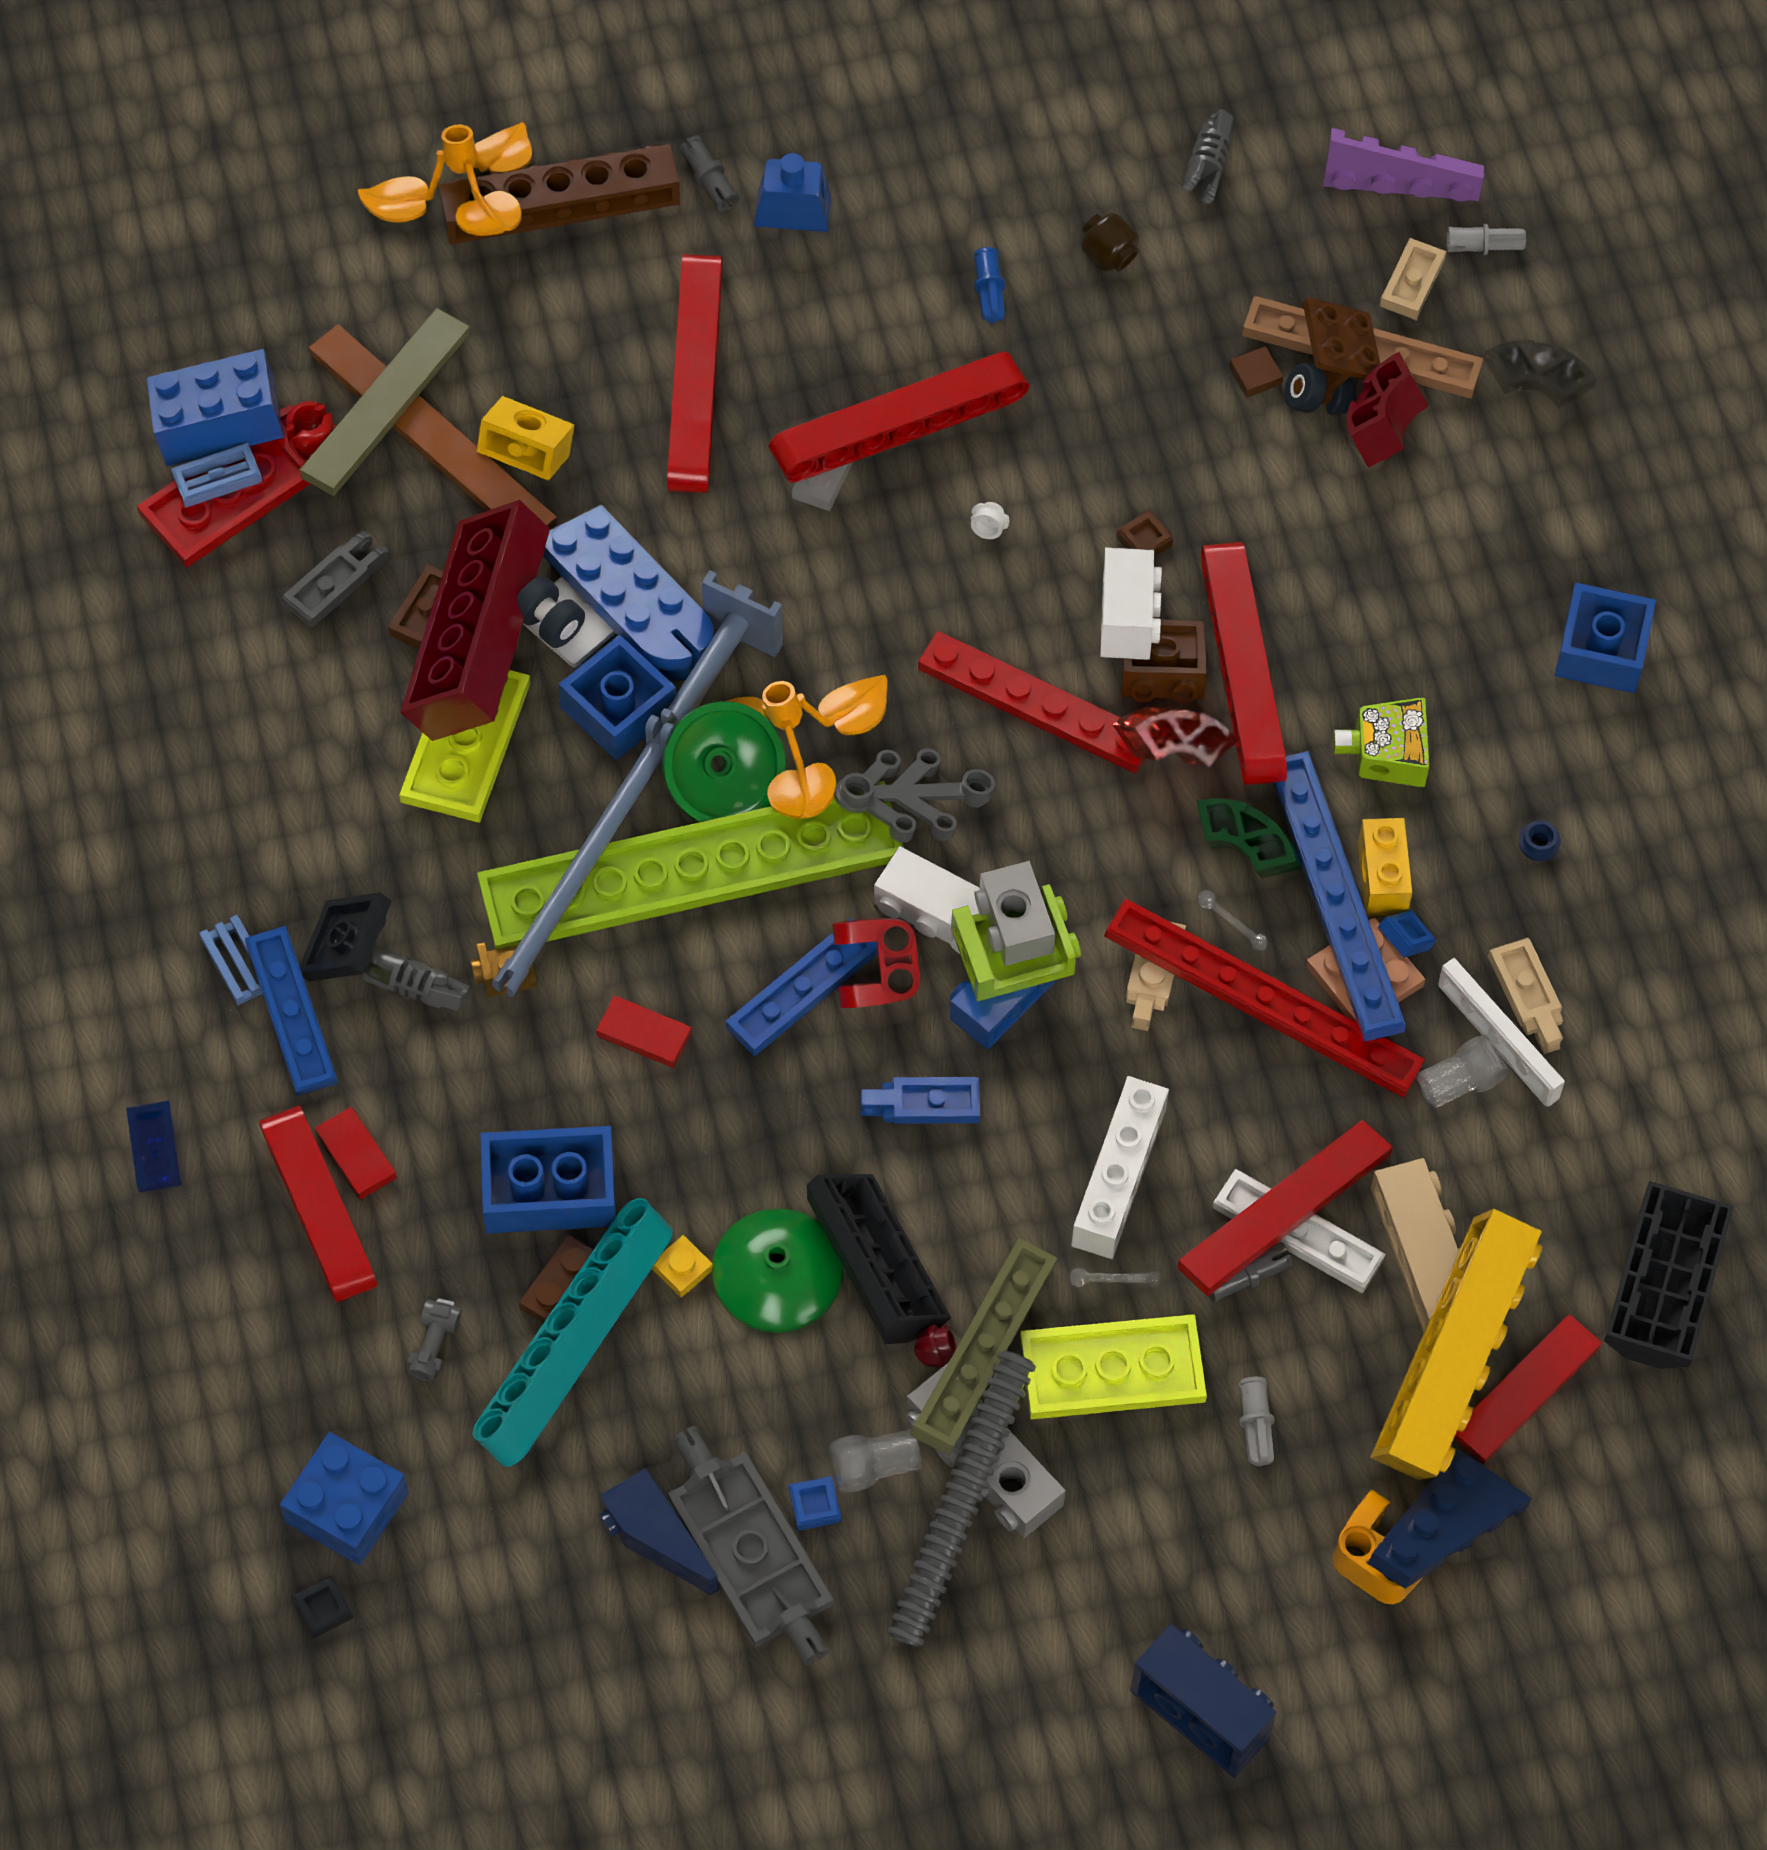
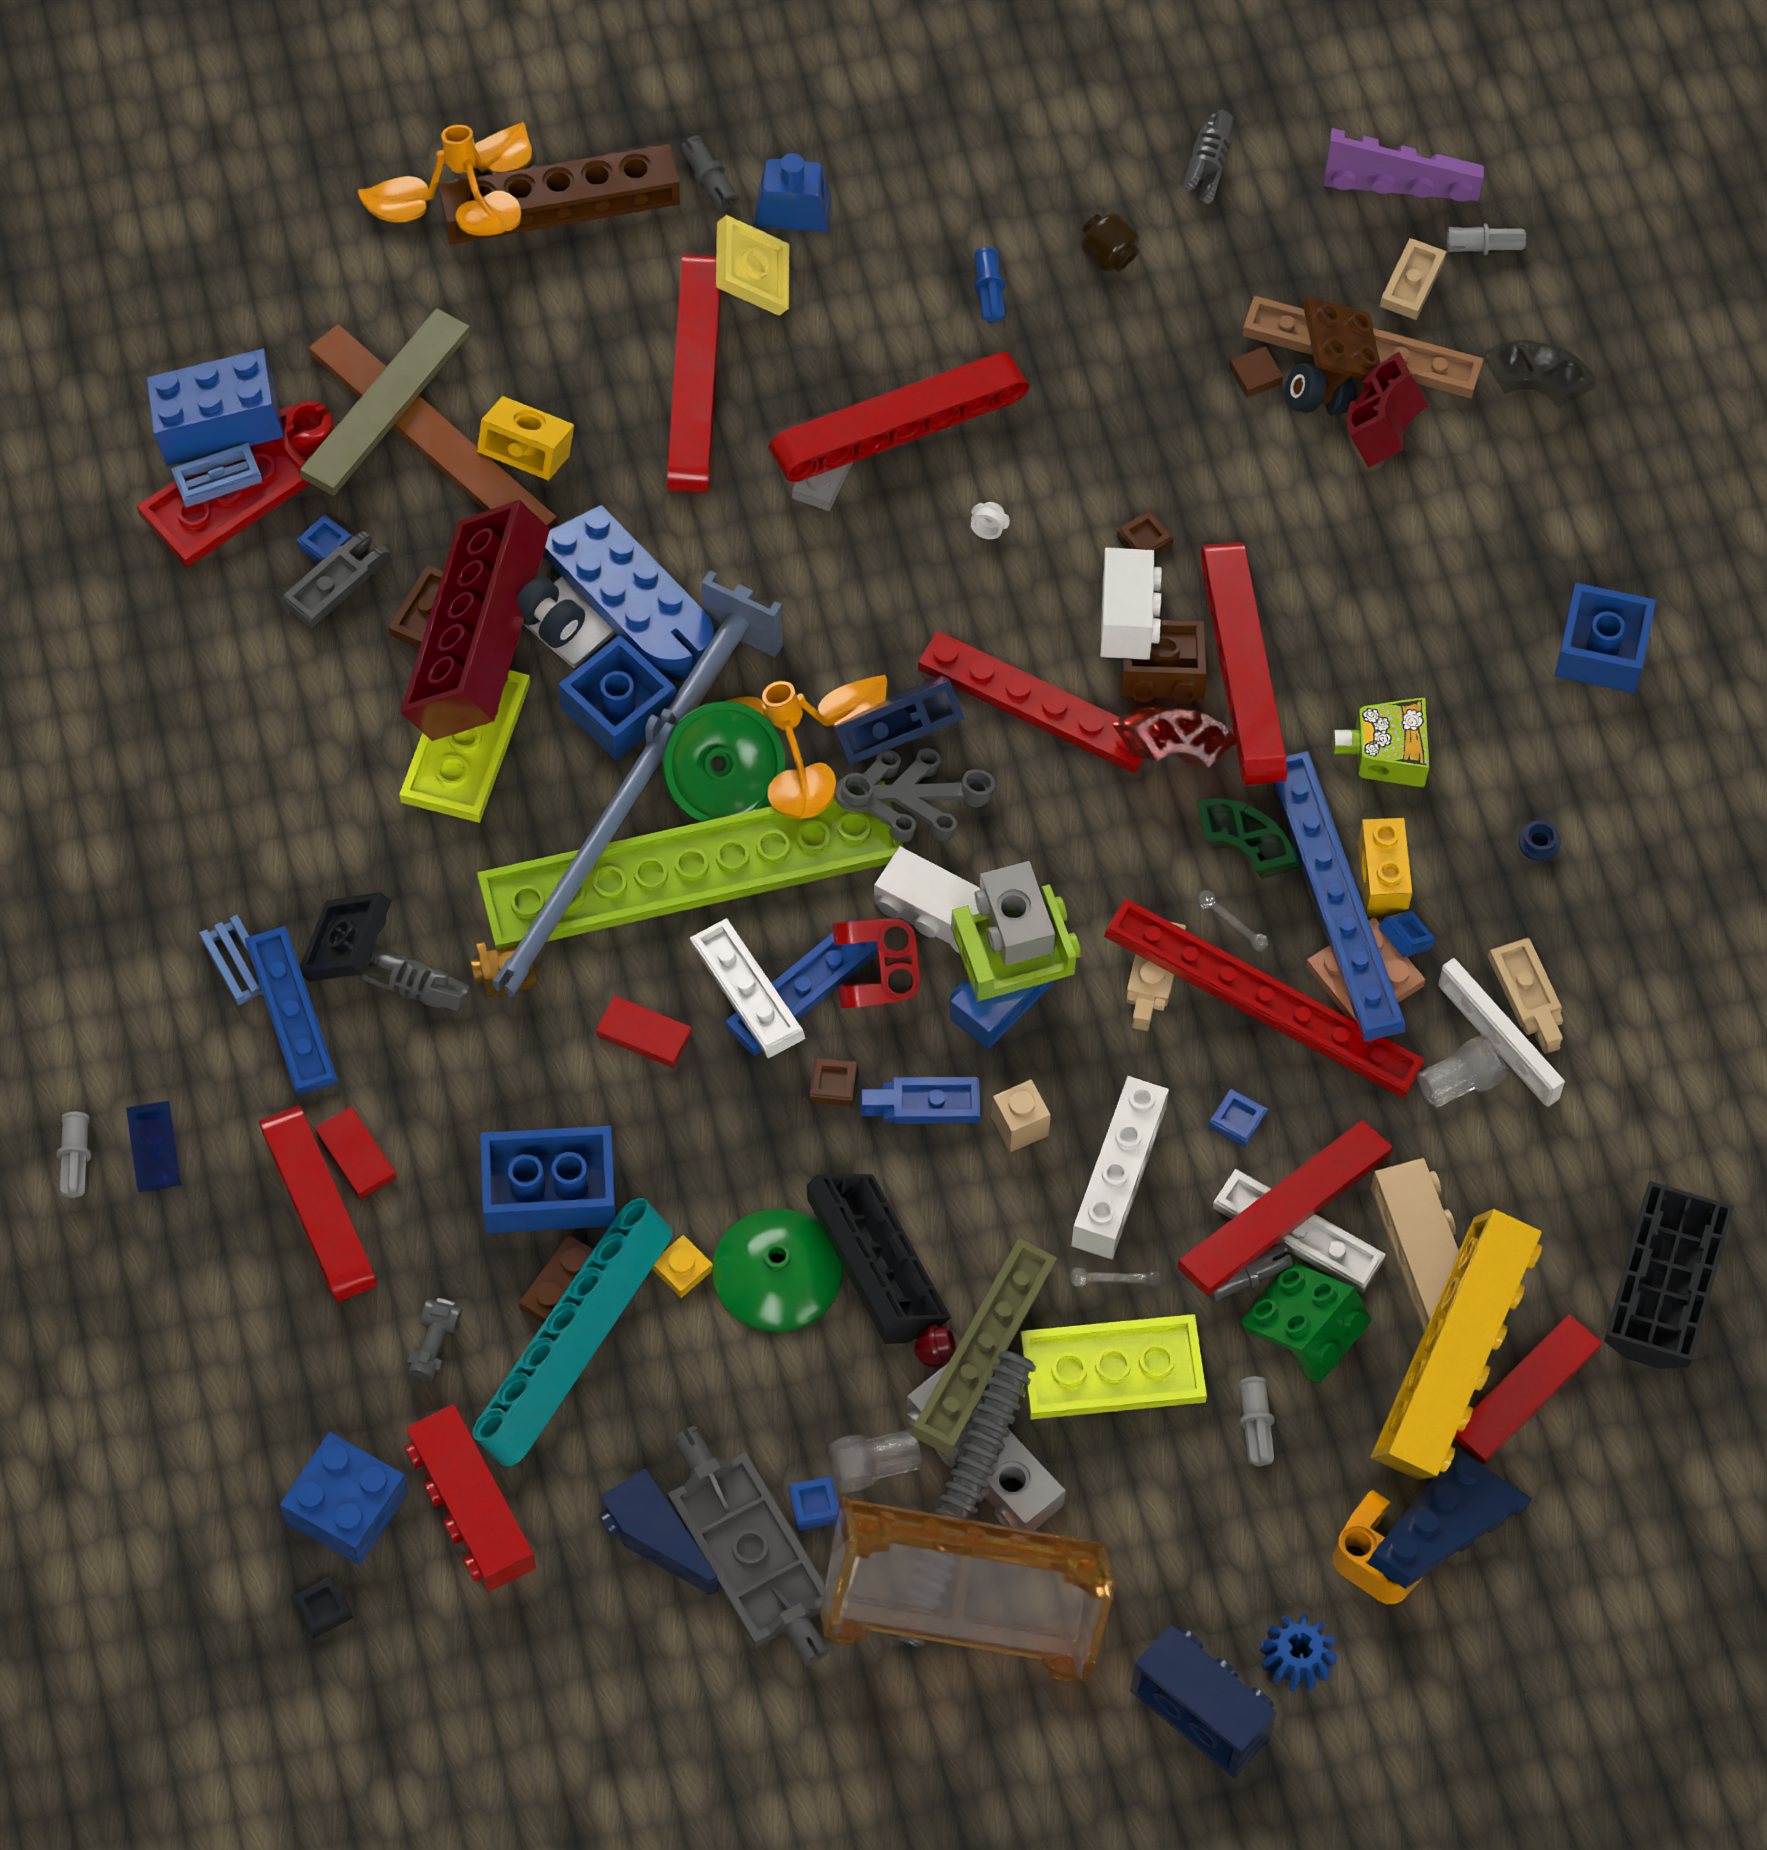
none -> light grey axle [56,1111,91,1199]
none -> blue tile [296,514,353,564]
none -> red brick [404,1404,536,1592]
none -> white tile [690,918,806,1058]
none -> light yellow plate [716,215,789,316]
none -> reddish brown tile [810,1058,857,1107]
none -> windscreen [820,1498,1117,1682]
none -> dark blue slope [834,676,964,765]
none -> tan brick [991,1079,1051,1153]
none -> blue tile [1208,1089,1268,1148]
none -> green bracket [1242,1263,1373,1384]
none -> blue gear [1260,1613,1338,1693]

